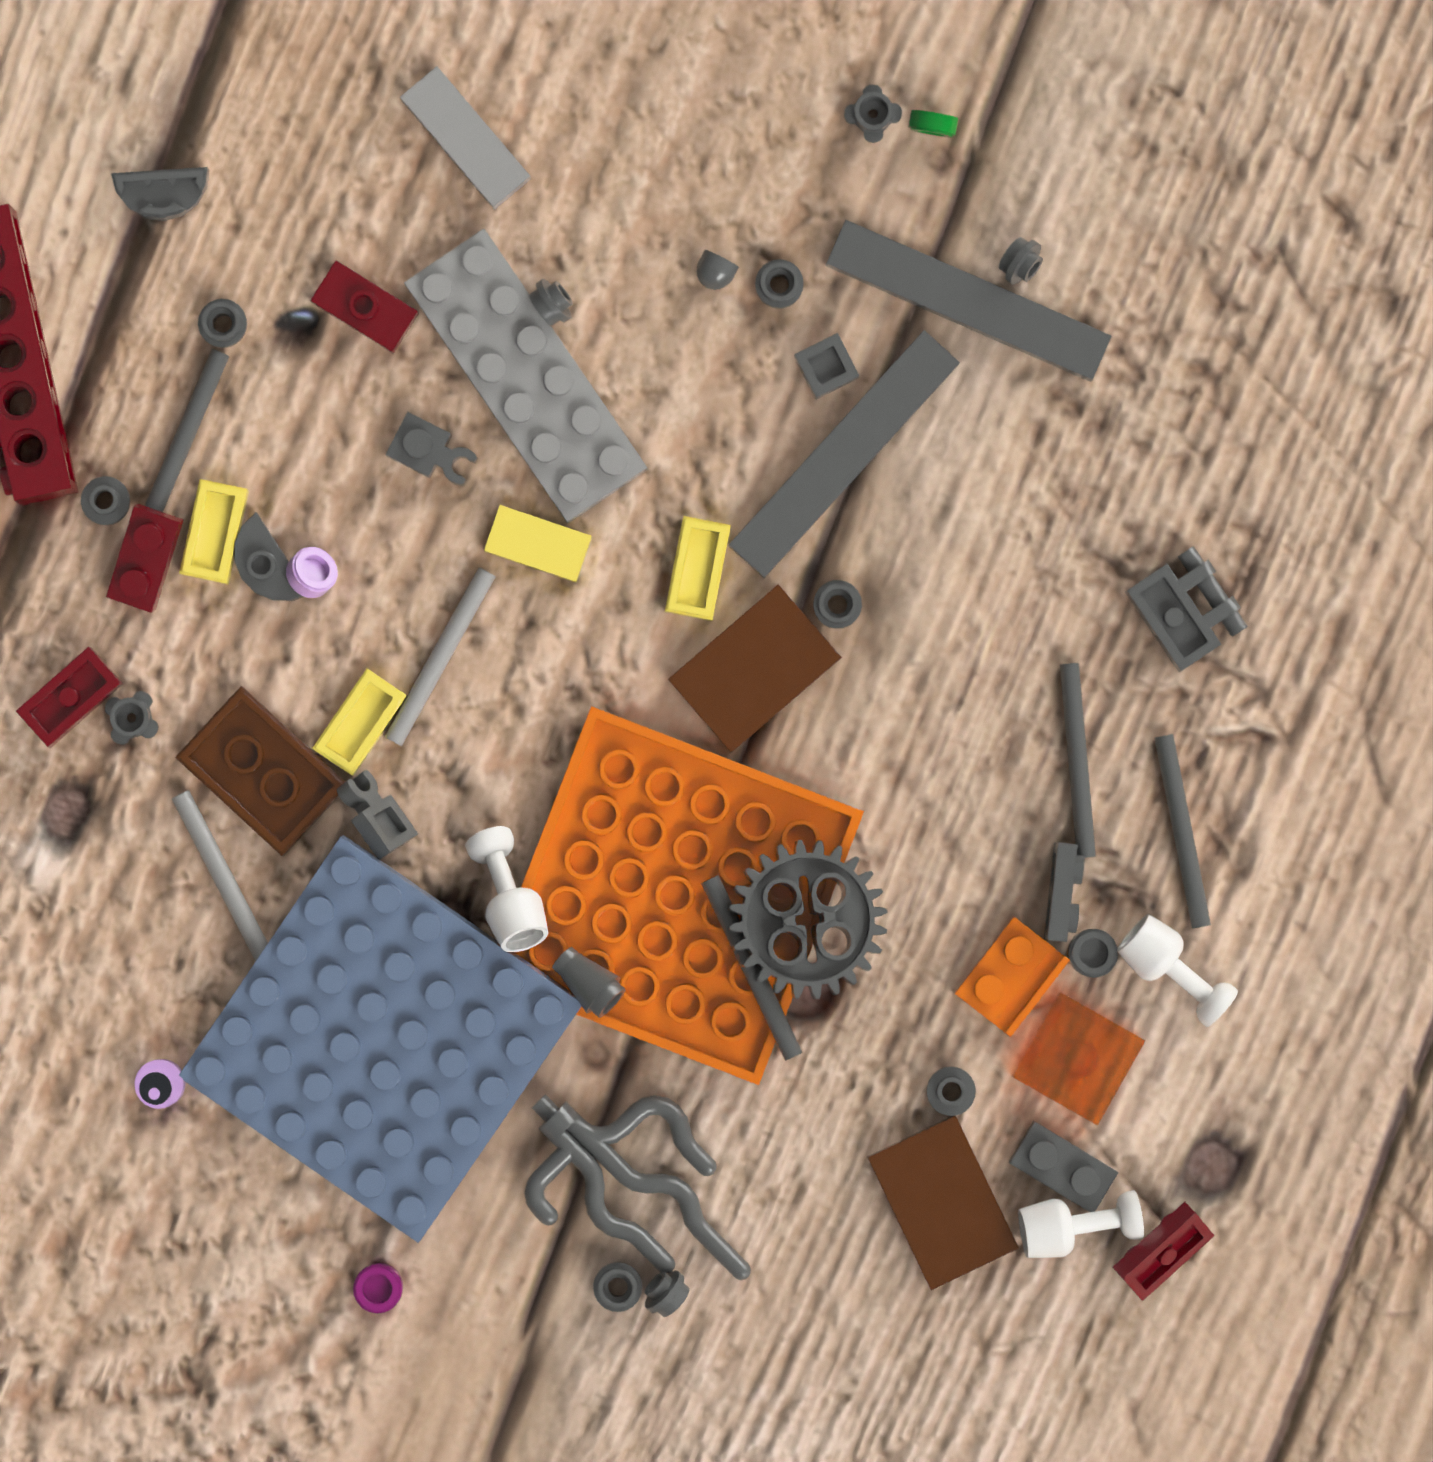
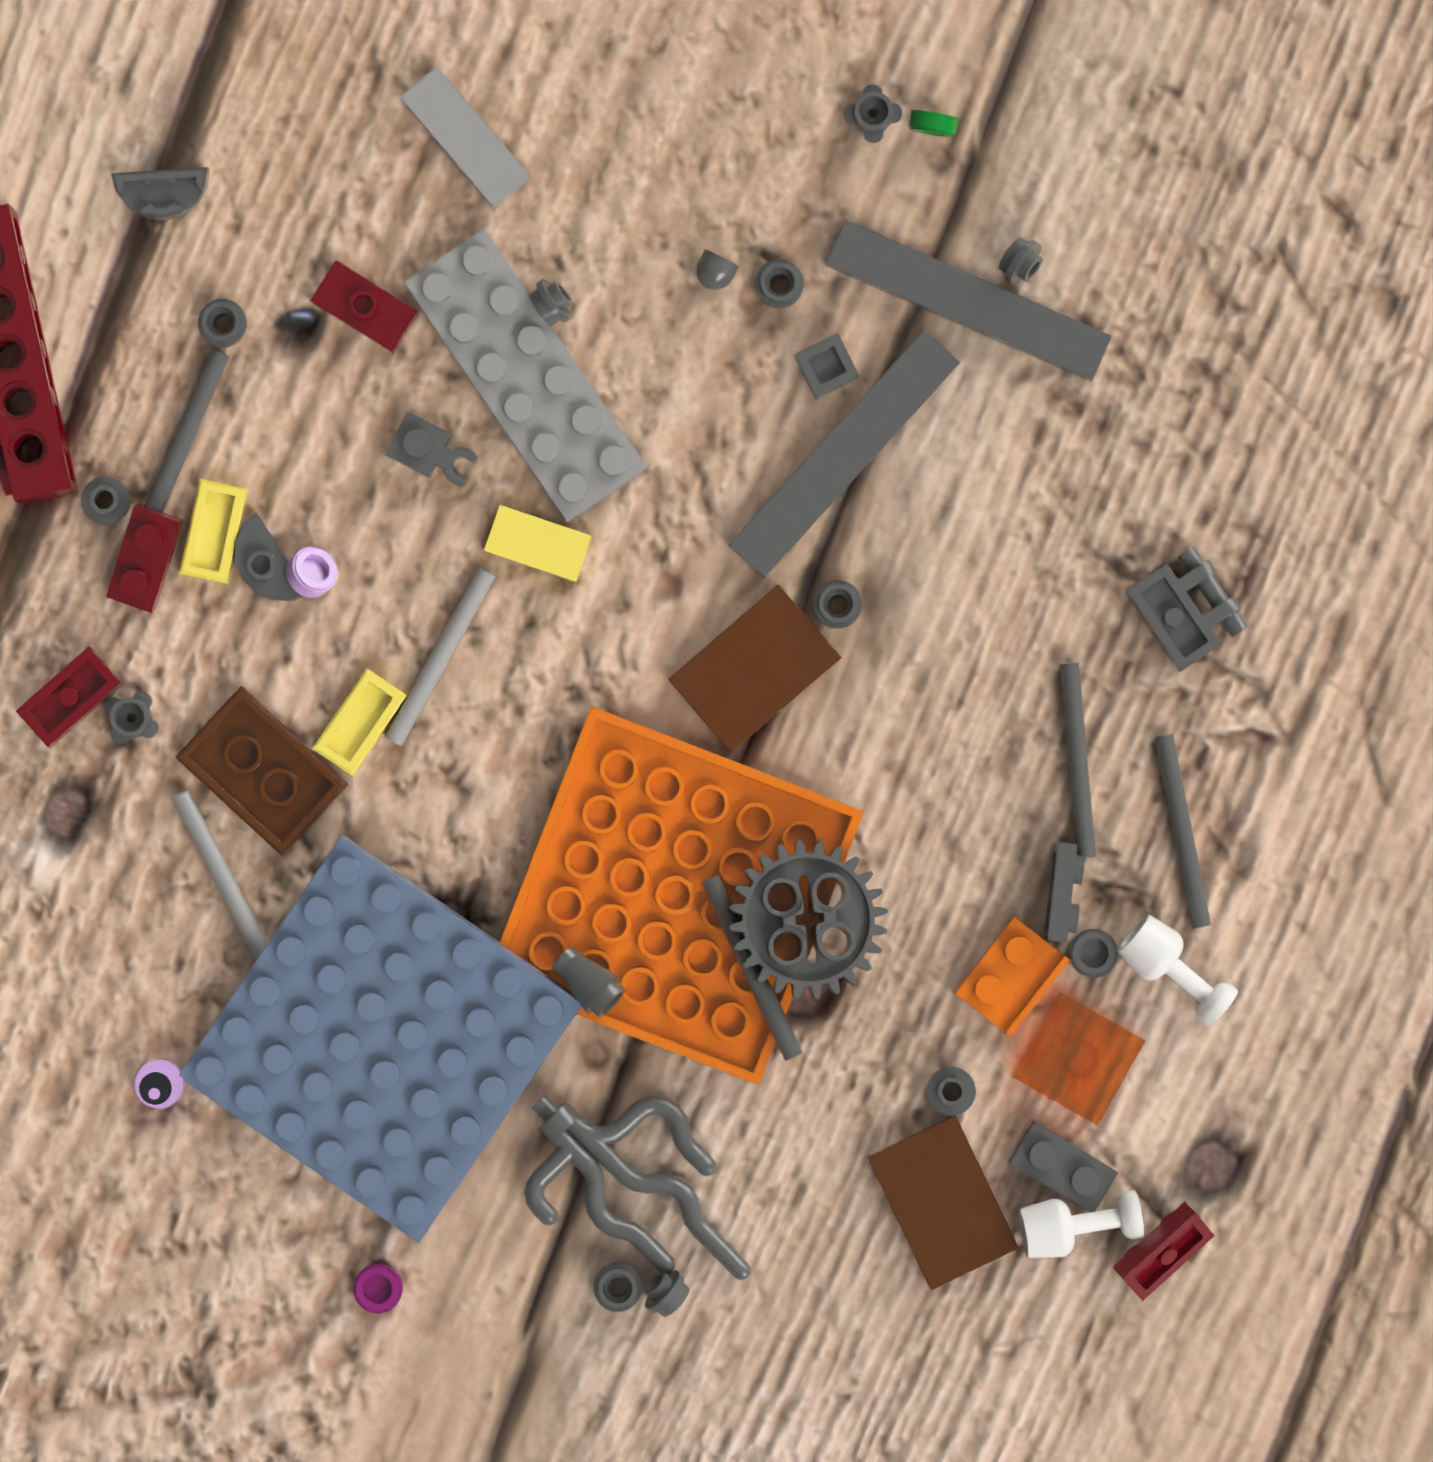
dark grey plate [337,770,418,860] -> none
white piece [465,826,548,952] -> none
light yellow tile [665,516,731,621] -> none

